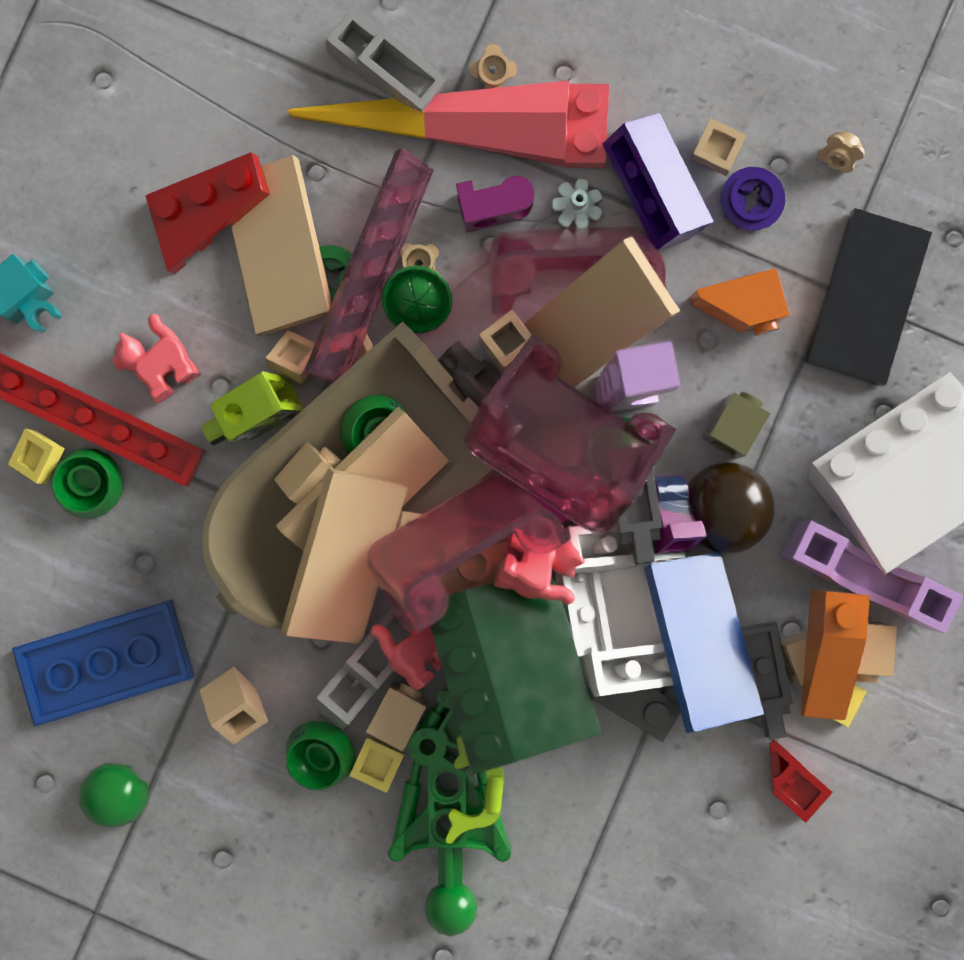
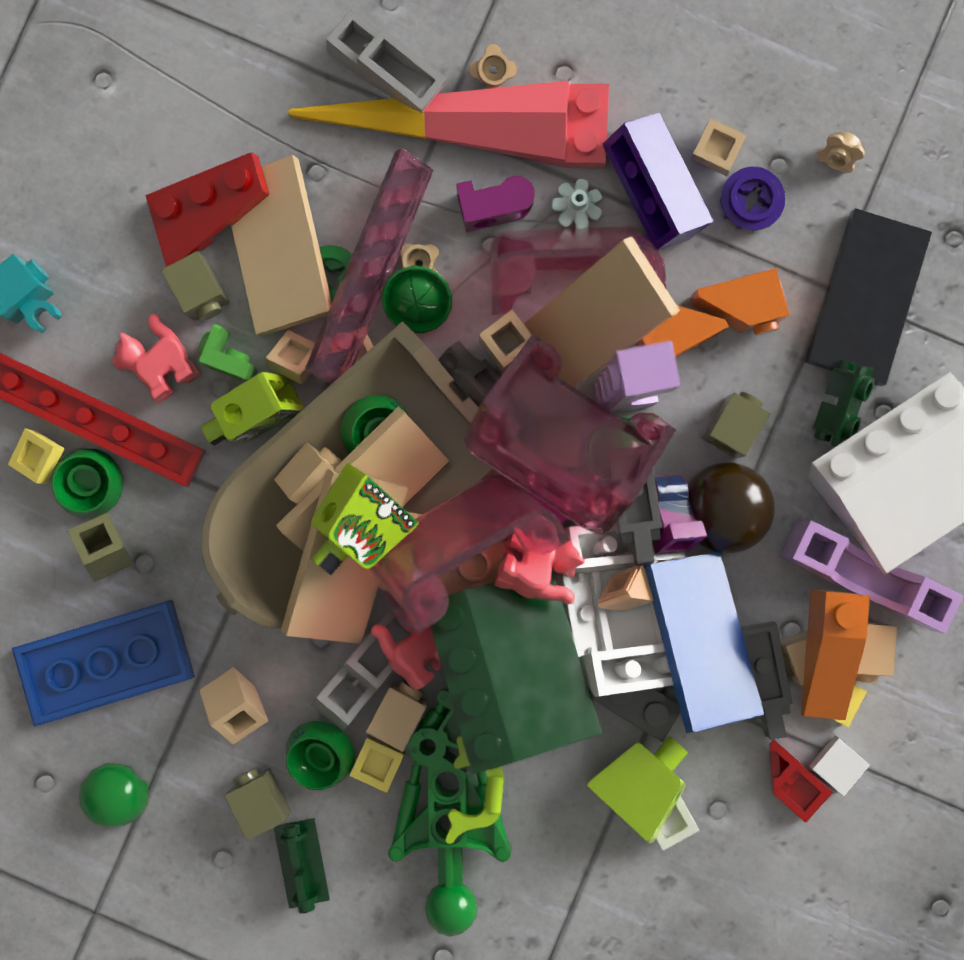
none -> olive brick [67,512,133,582]
none -> olive brick [161,251,229,321]
none -> bright green bracket [198,324,259,382]
none -> olive brick [224,768,291,841]
none -> dark green hinge [274,818,330,913]
none -> torso [311,463,419,576]
none -> lime torso [587,736,688,844]
none -> light nougat slope [598,565,654,611]
none -> orange slope [635,305,729,358]
none -> white plate [656,796,700,851]
none -> white tile [809,735,870,796]
none -> dark green hinge [813,359,874,446]

